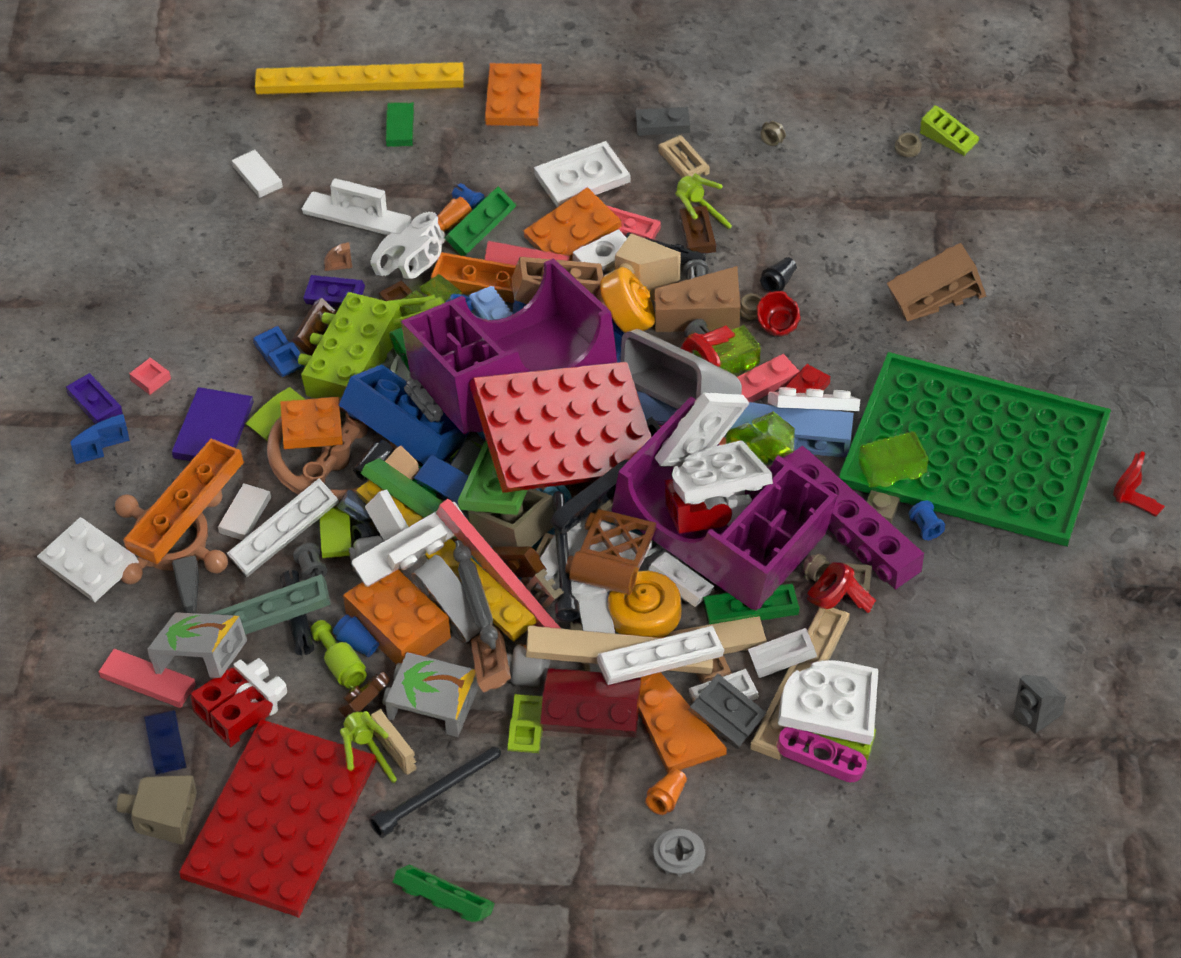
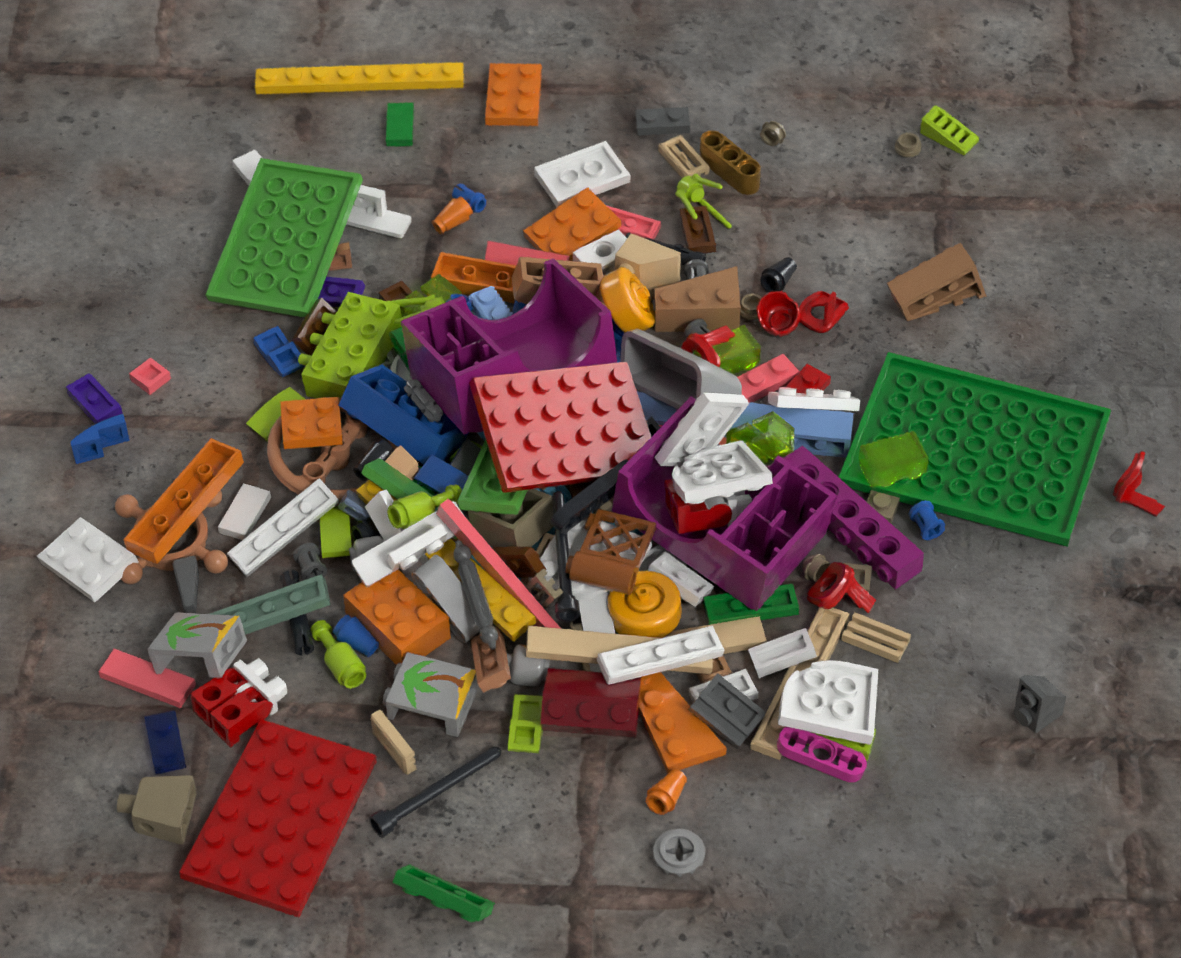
dark purple tile [172,387,254,461] -> none
reddish brown plate [338,671,391,718] -> none
lime plant [340,711,397,783] -> none
white piece [370,212,446,279] -> none
green plate [444,186,517,256] -> none
none -> bright green plate [206,158,363,317]
none -> lime piece [387,484,462,529]
none -> pearl gold beam [700,130,761,195]
none -> red piece [799,291,849,333]
none -> tan tile [842,612,911,663]

